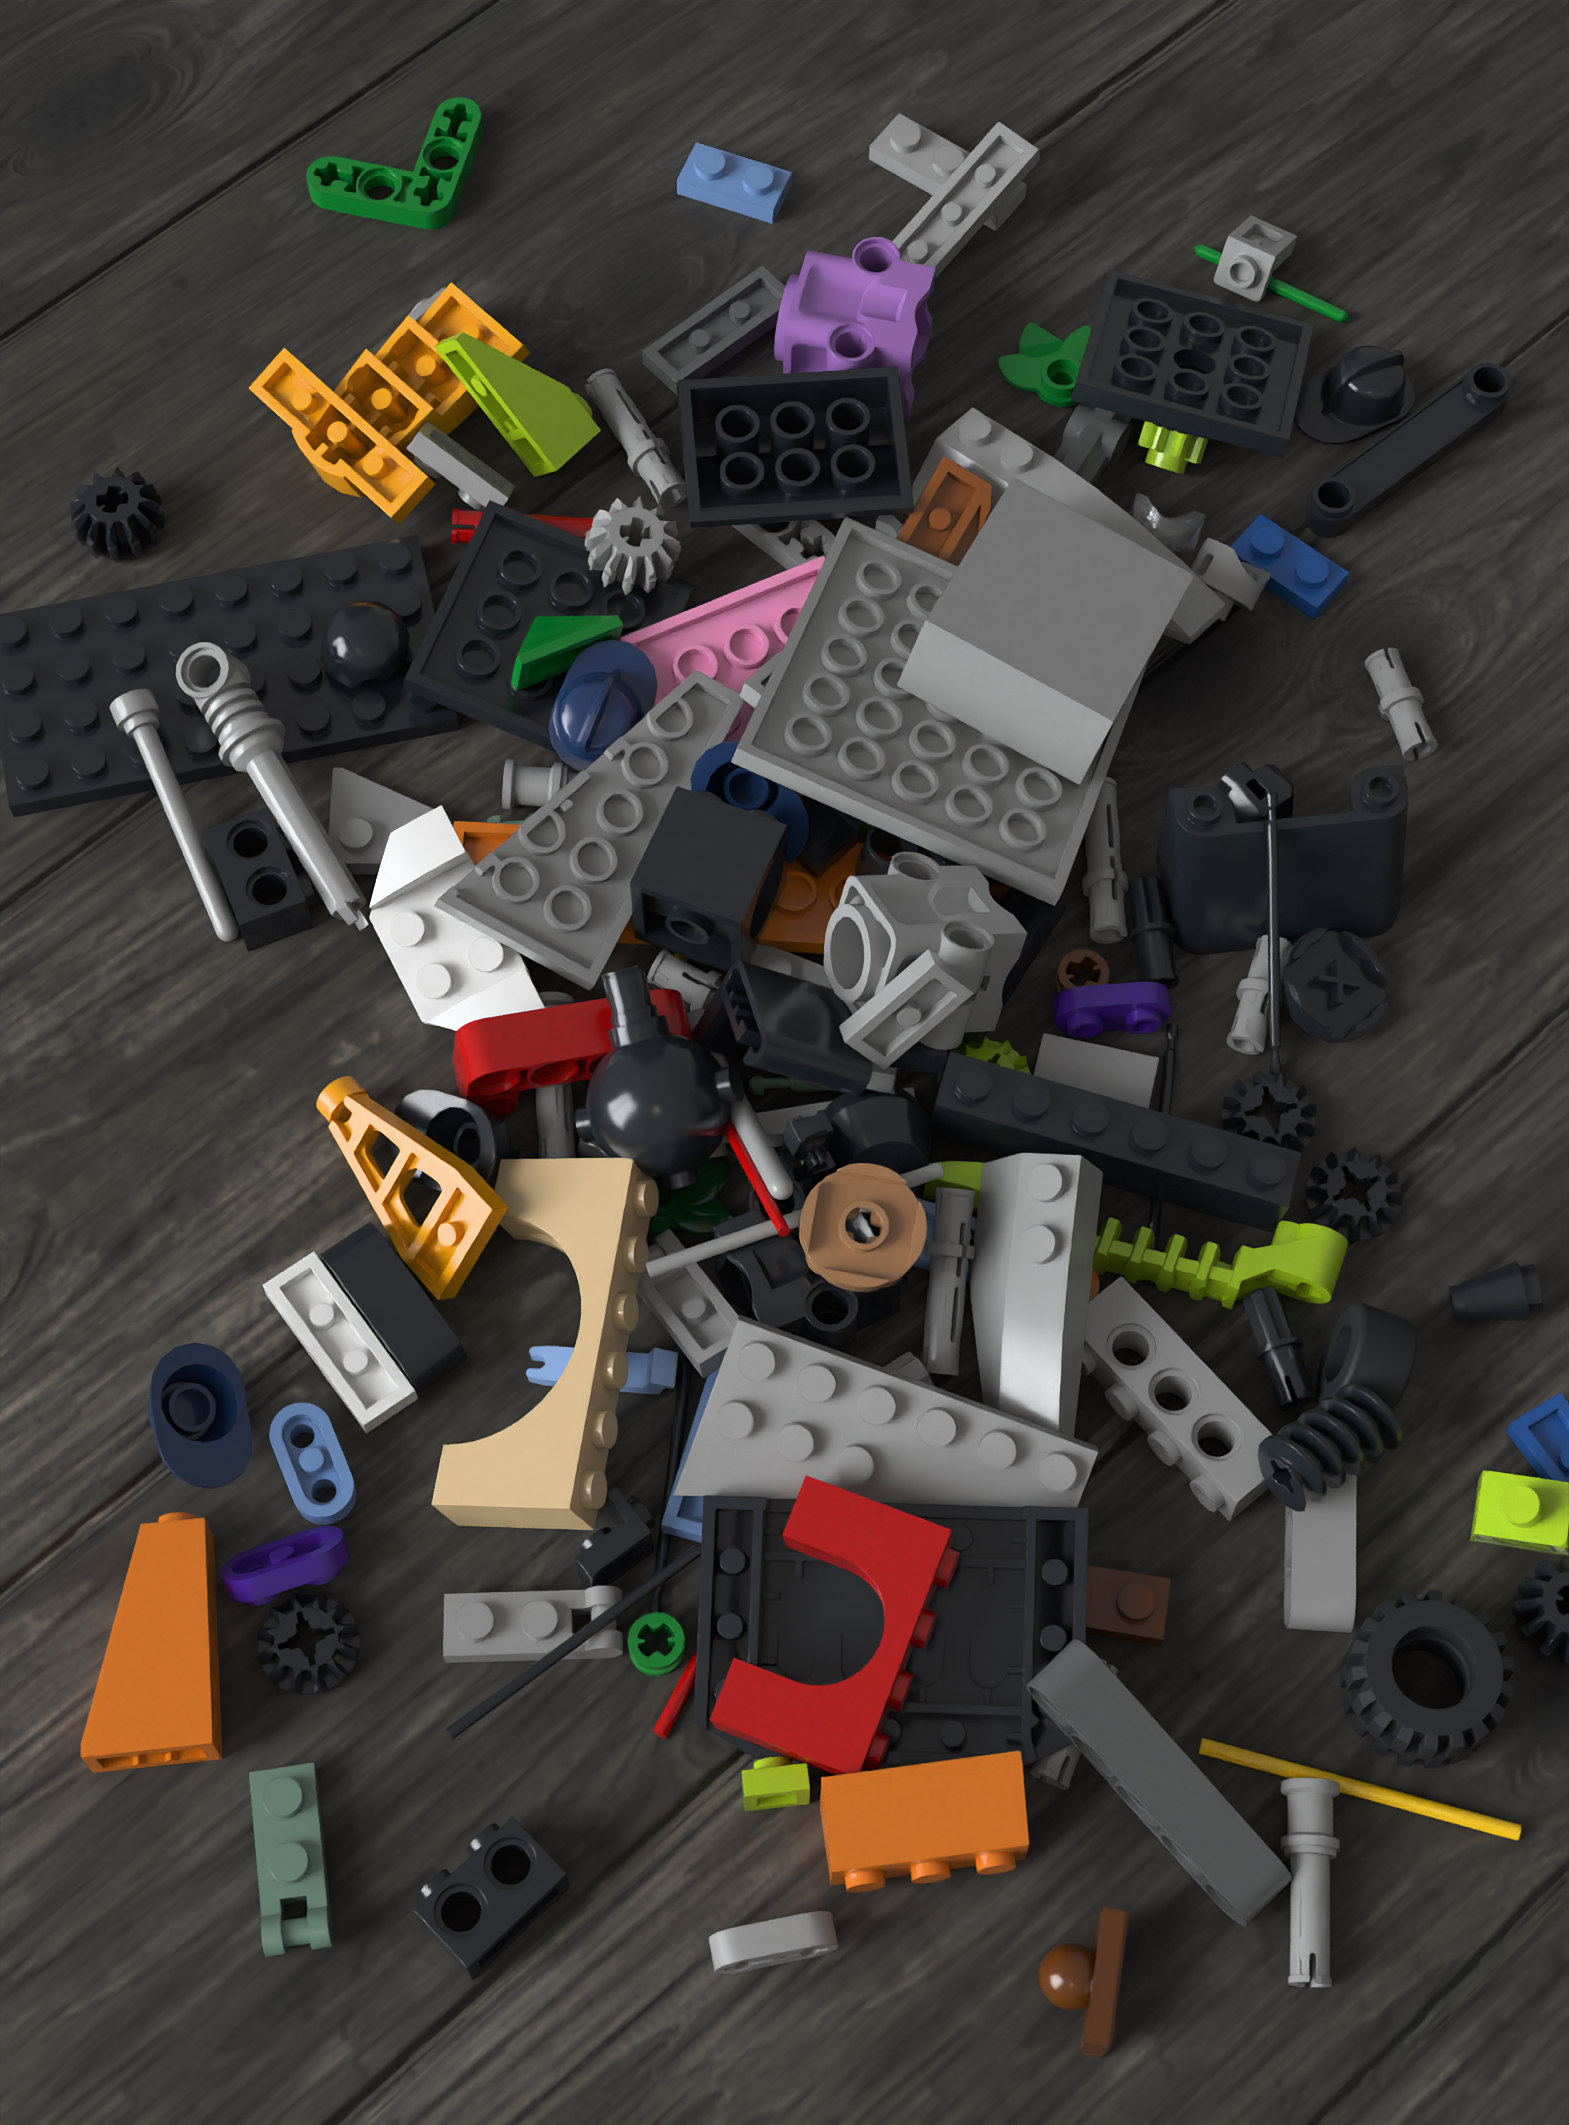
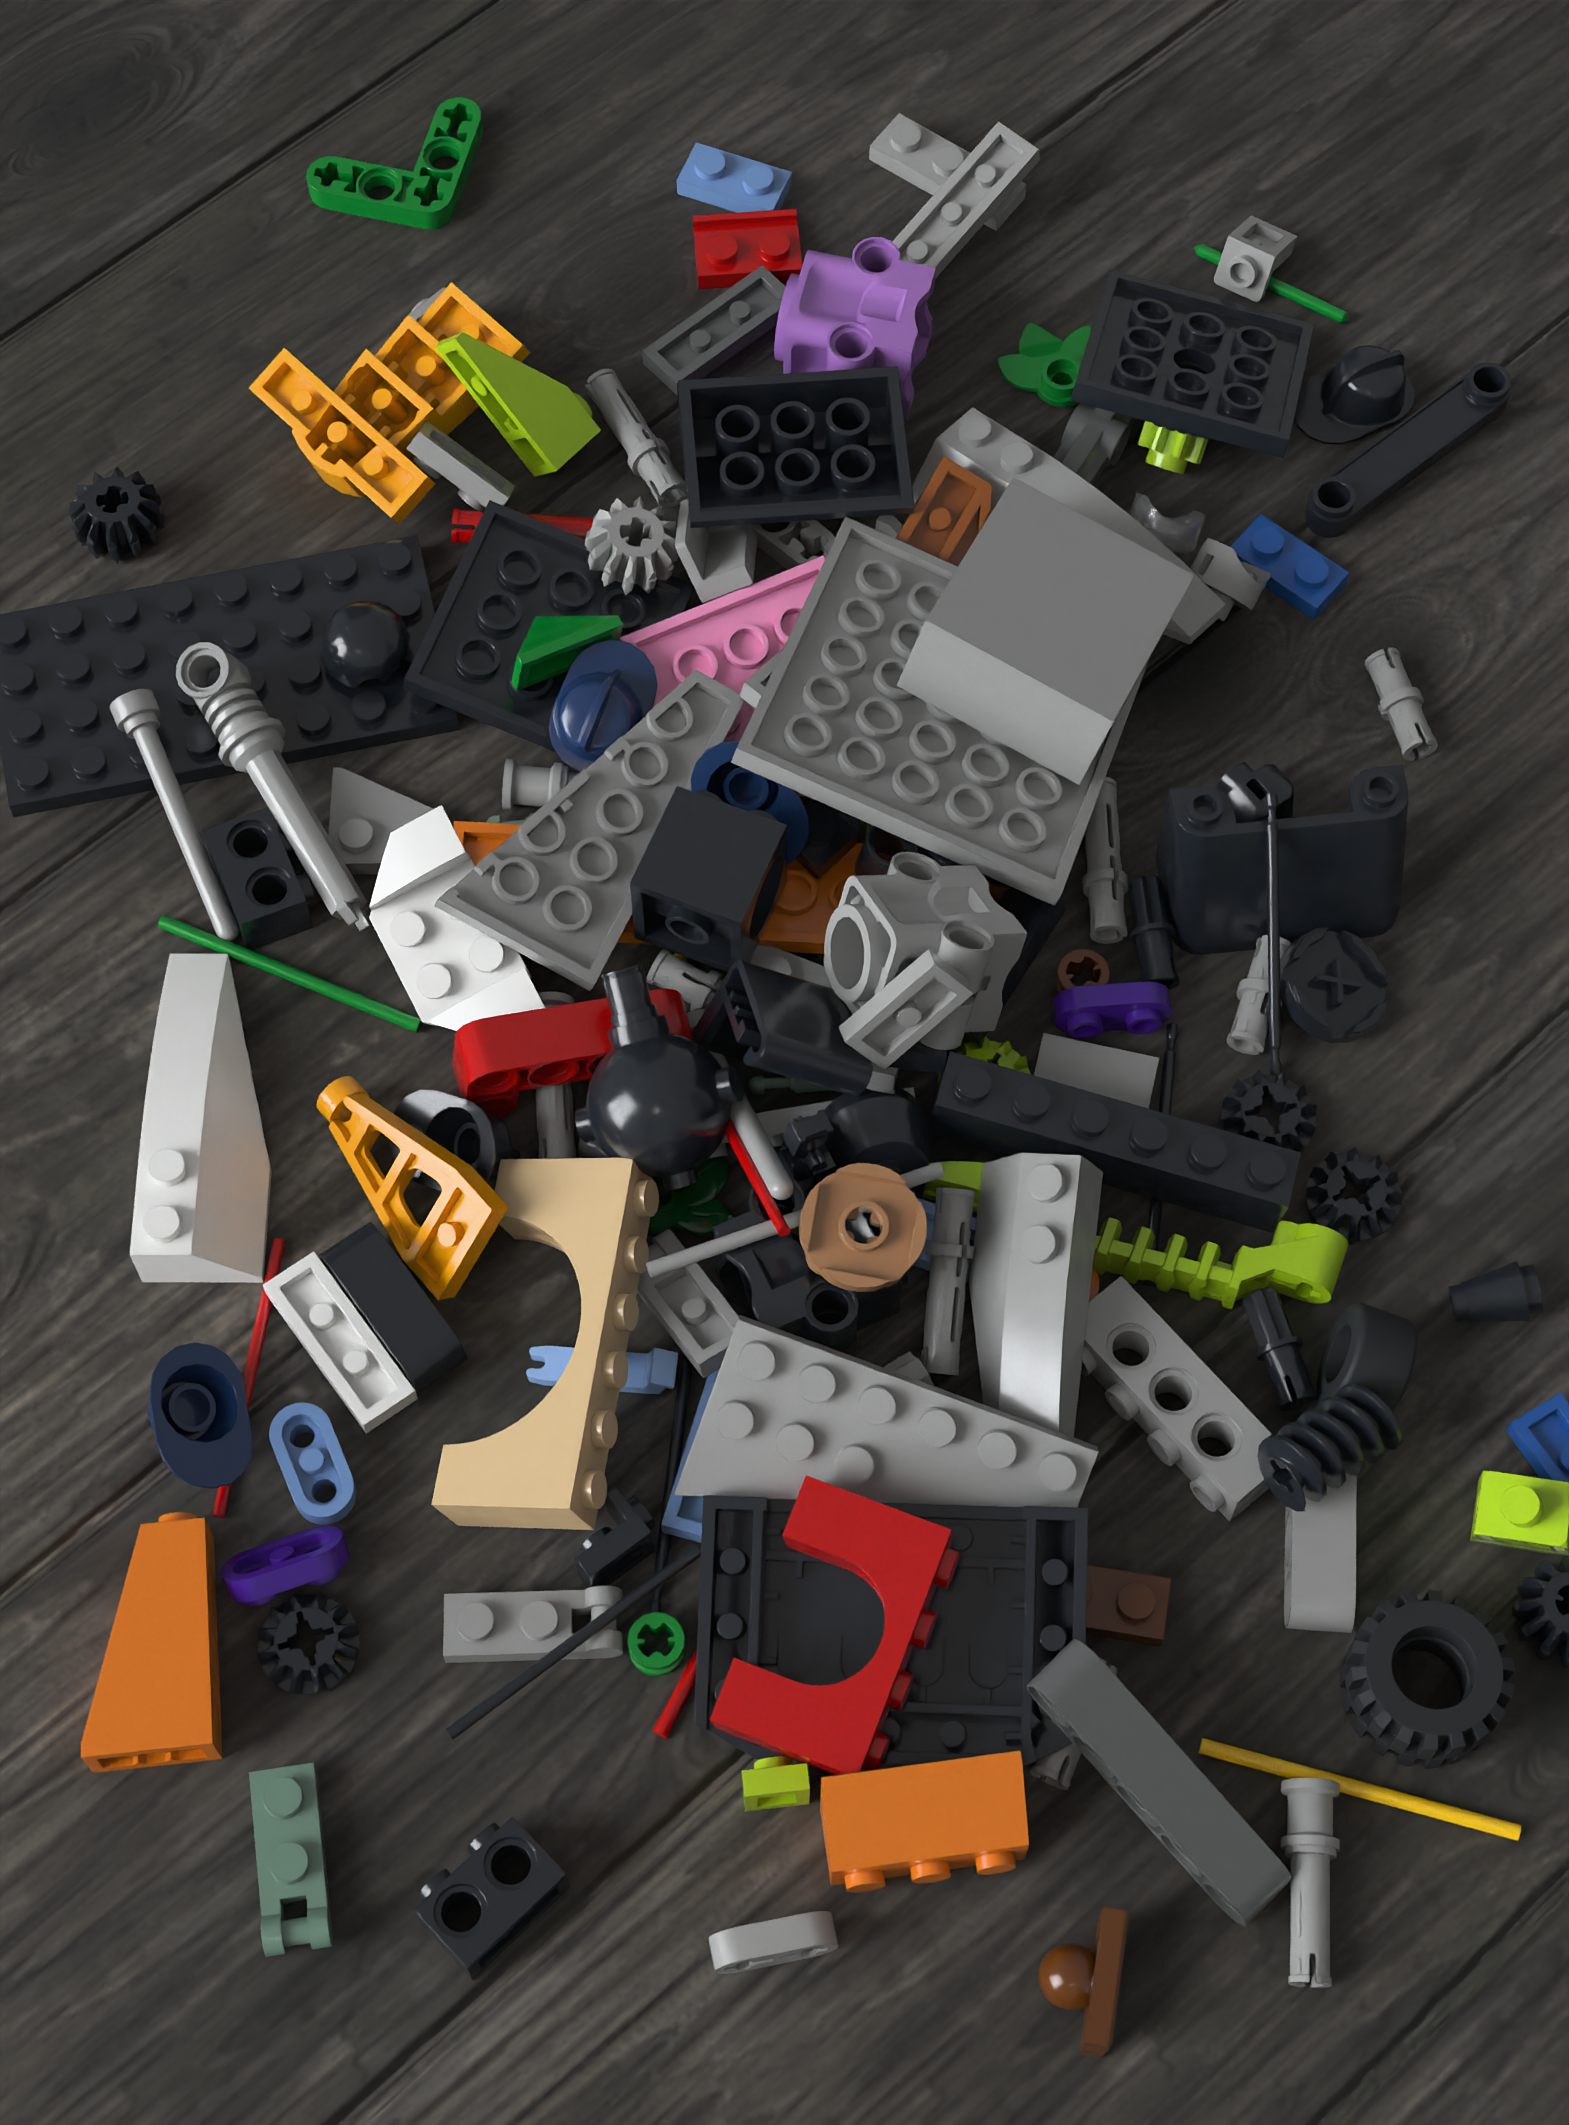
none -> white wedge [130,954,272,1283]
none -> green axle [158,915,423,1033]
none -> red piece [213,1238,285,1518]
none -> light grey panel [675,499,758,603]
none -> red plate [693,209,802,290]

